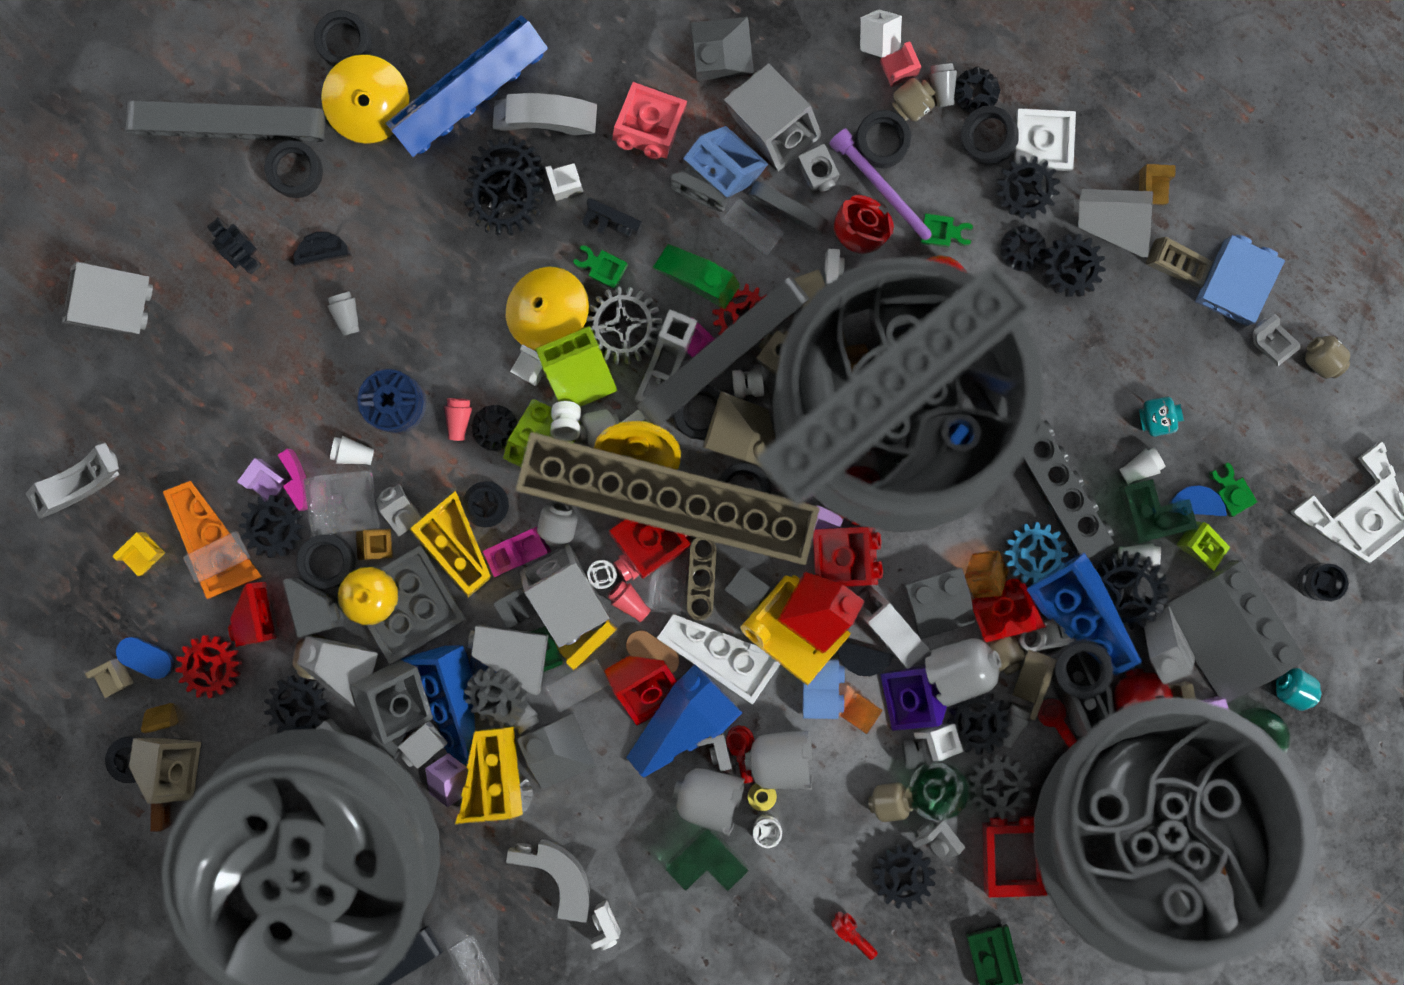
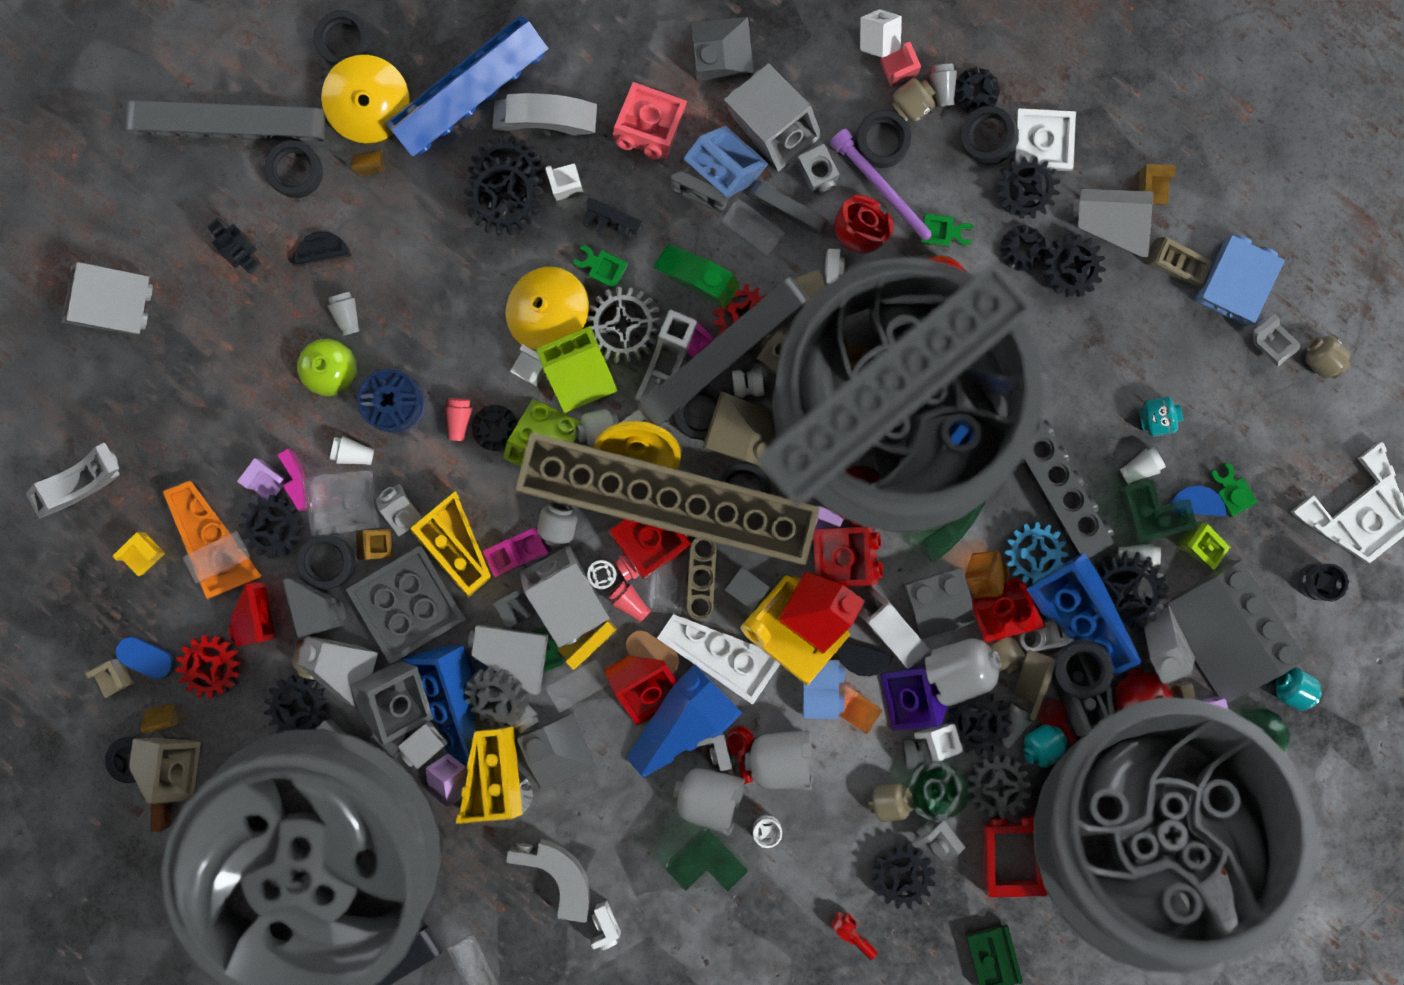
yellow cylinder [338,567,398,625] -> none
black gear [462,481,509,528] -> none
white wheel [551,401,581,441] -> none
light yellow plate [748,783,777,811] -> none
none -> lime cylinder [297,339,357,397]
none -> pearl gold slope [351,150,386,176]
none -> clear green slope [918,501,986,562]
none -> teal head [1023,724,1068,768]

